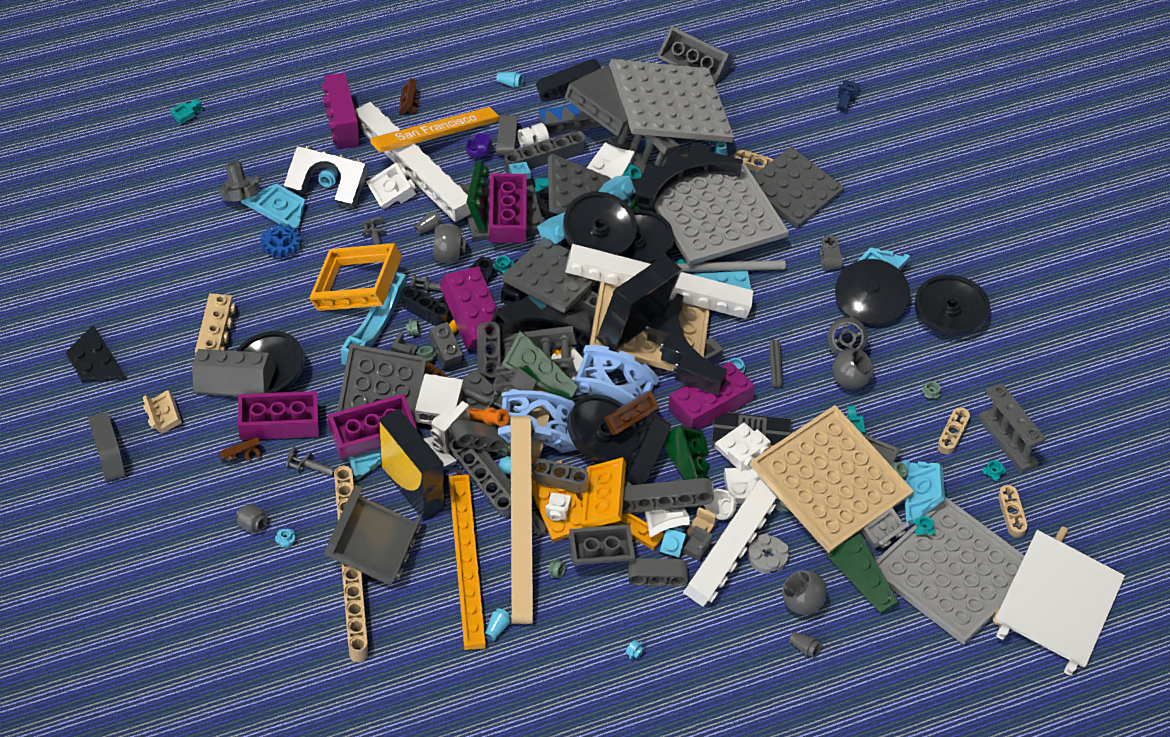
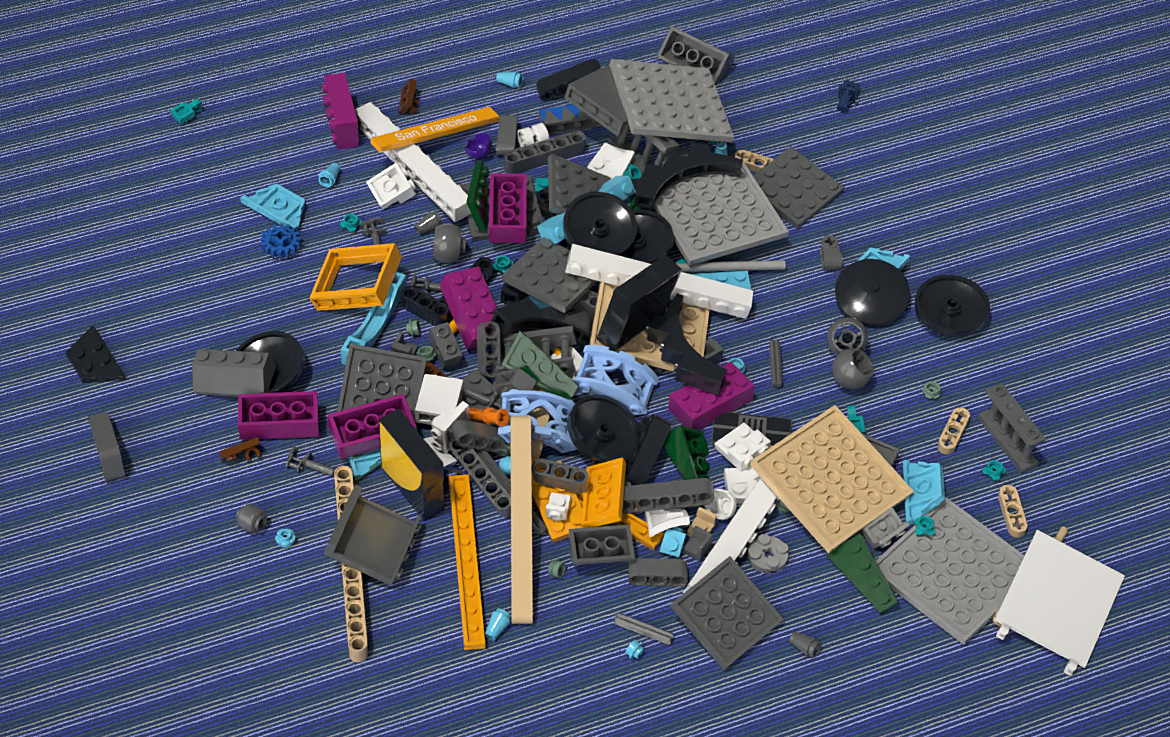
tan bracket [143,390,182,434] -> none
tan brick [195,293,236,356] -> none
dark grey piece [219,161,261,202] -> none
arch [284,146,368,209] -> none
medium azure bracket [509,162,531,179] -> none
reddish brown plate [604,390,659,435] -> none
dark grey wheel [782,570,827,615] -> none
sand green plate [891,462,908,479] -> none
none -> teal plate [340,214,362,232]
none -> axle [614,613,674,645]
none -> dark grey plate [669,556,784,670]

